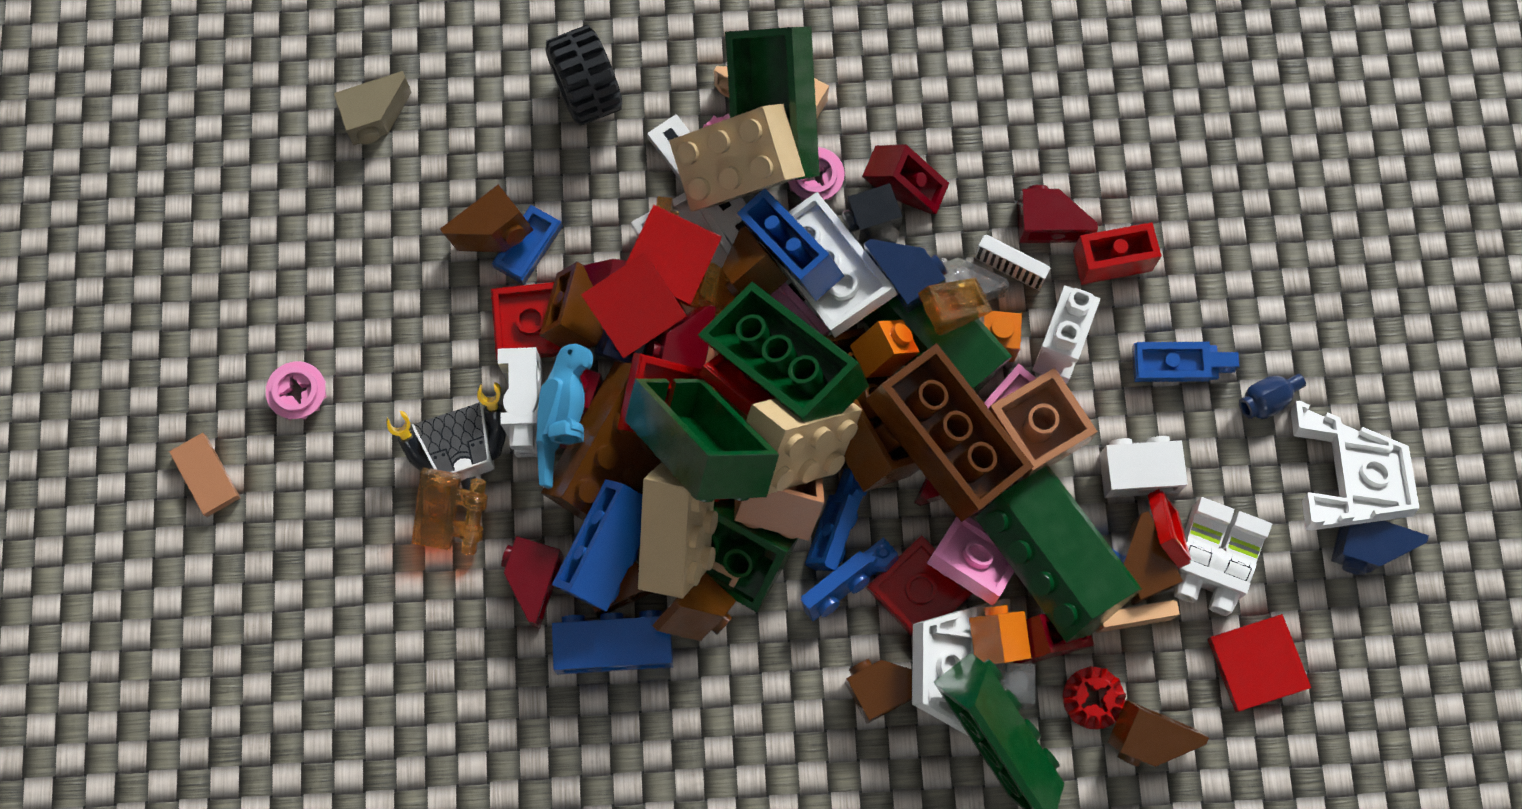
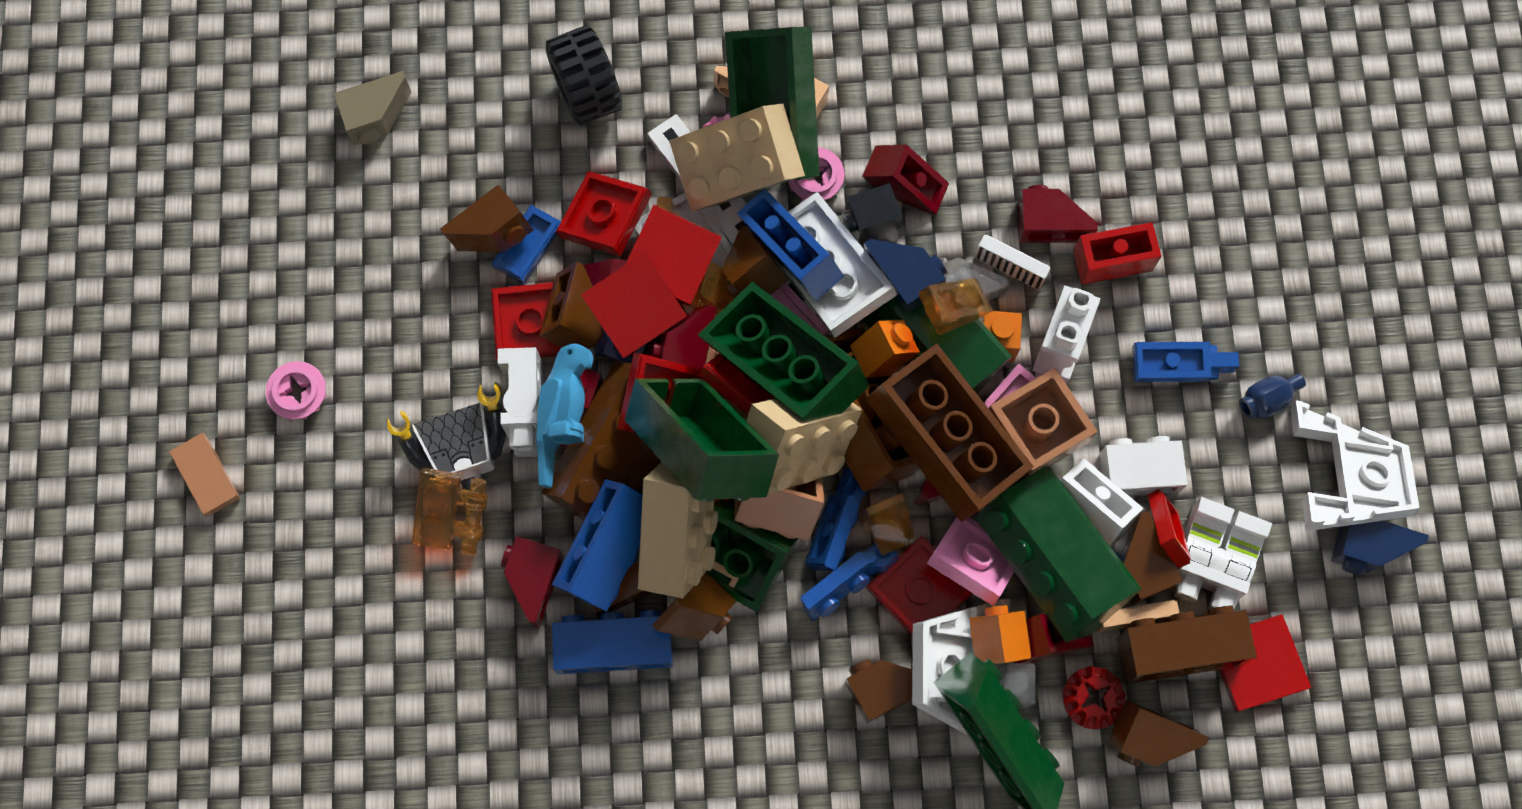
none -> red tile [556,171,652,256]
none -> clear orange slope [859,493,915,555]
none -> white brick [1061,459,1143,547]
none -> reddish brown brick [1116,605,1257,685]

